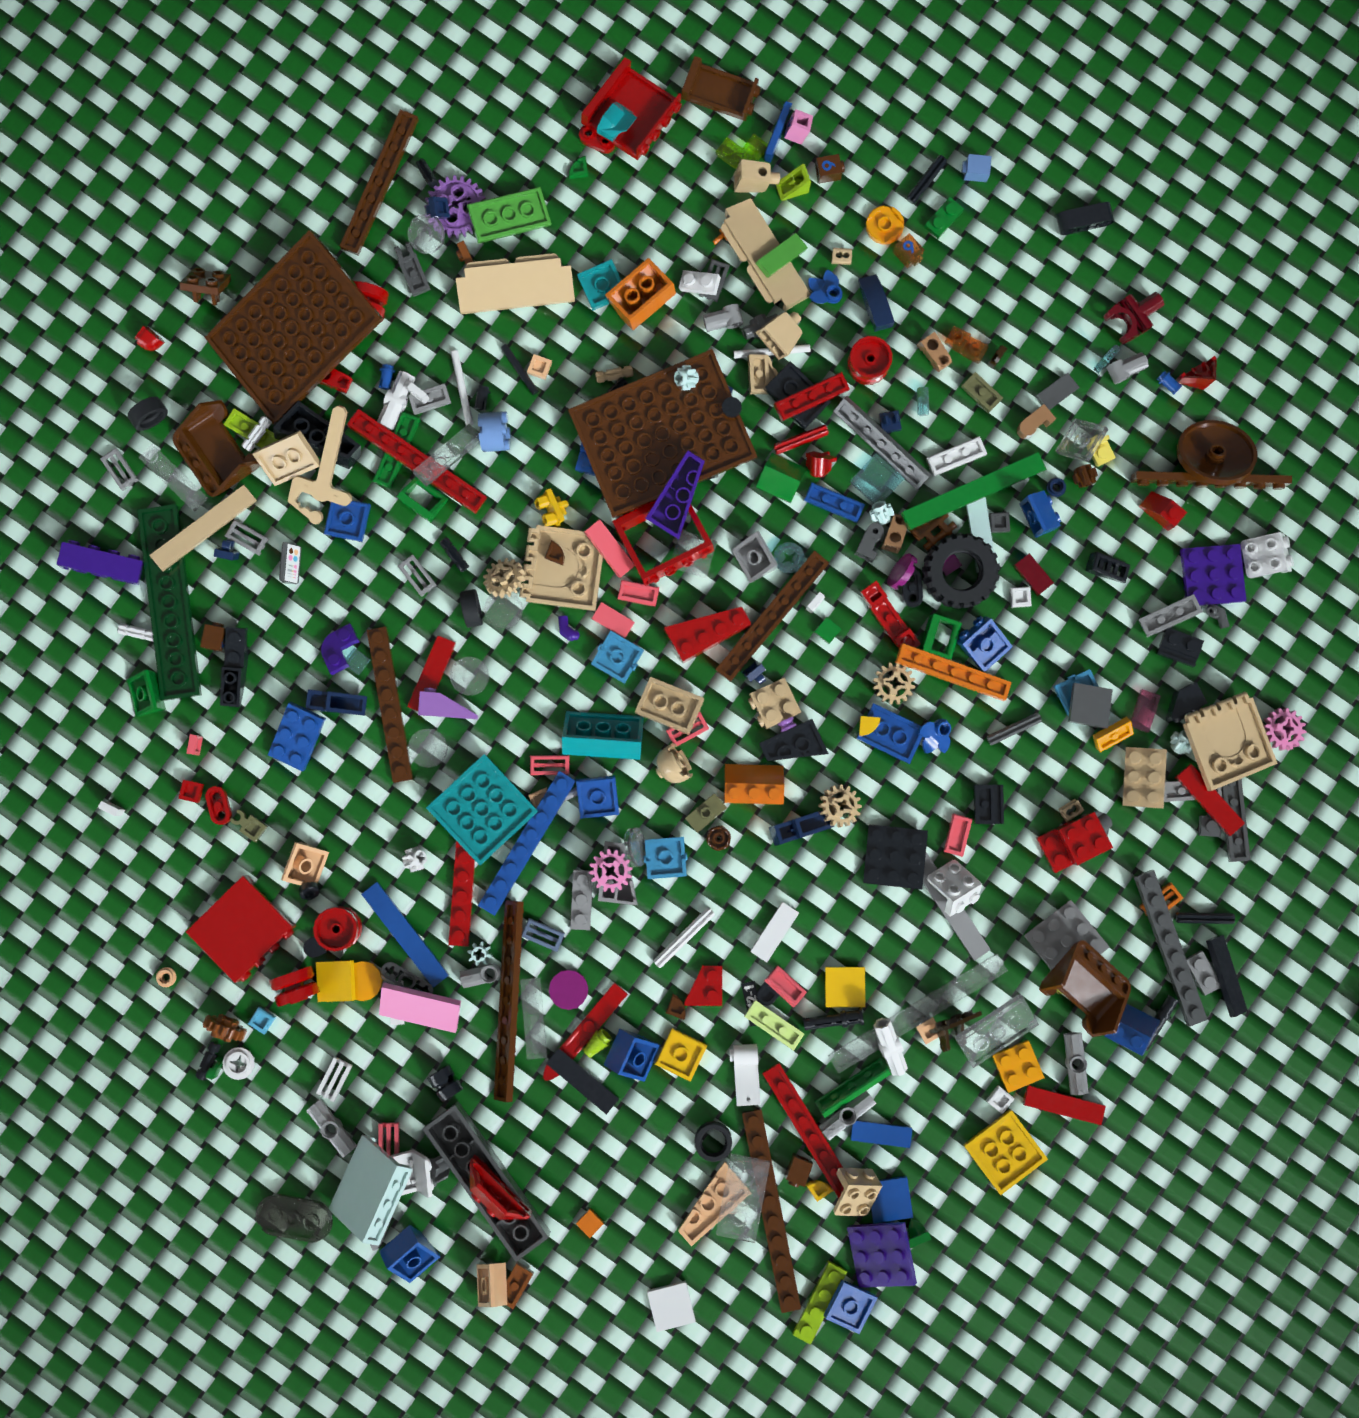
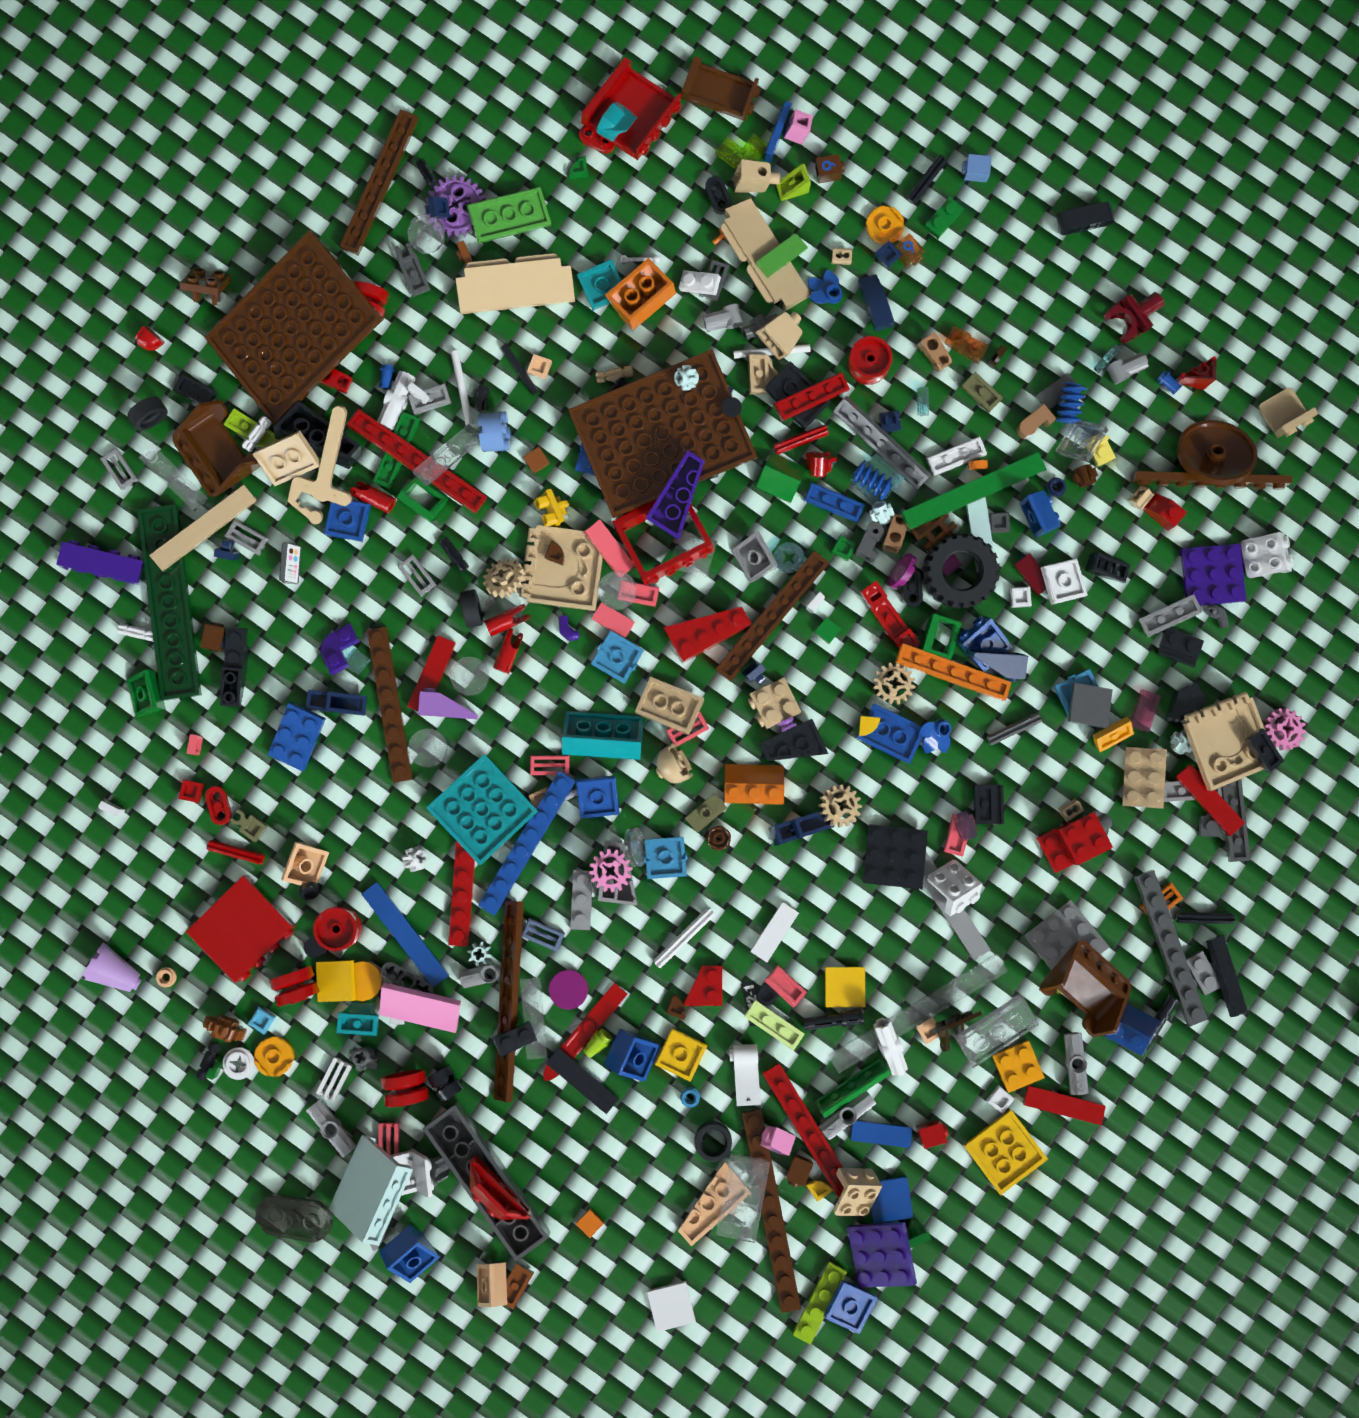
none -> lavender cone [82,943,142,992]
none -> black plate [173,374,218,404]
none -> red axle [207,840,265,864]
none -> light orange tile [254,1036,295,1077]
none -> teal slope [336,1002,379,1036]
none -> dark grey piece [349,1046,381,1072]
none -> red piece [350,481,396,514]
none -> red wheel [381,1069,429,1107]
none -> red piece [484,604,530,637]
none -> black plate [492,1021,537,1057]
none -> red piece [493,628,523,674]
none -> dark orange tile [523,447,550,474]
none -> clear tile [598,571,637,610]
none -> white hinge [620,255,660,264]
none -> dark azure plate [680,1087,700,1107]
none -> black plate [705,176,731,215]
none -> bright pink brick [760,1126,796,1155]
none -> green tile [831,535,857,562]
none -> blue piece [851,460,894,501]
none -> dark blue tile [874,240,902,269]
none -> red brick [916,1120,949,1149]
none -> clear purple brick [953,811,978,841]
none -> slope [966,649,1029,682]
none -> orange tile [968,460,988,470]
none -> white tile [1041,558,1087,605]
none -> blue piece [1056,382,1087,424]
none -> tan piece [1129,486,1154,510]
none -> black plate [1245,728,1284,772]
none -> tan bracket [1258,387,1319,439]

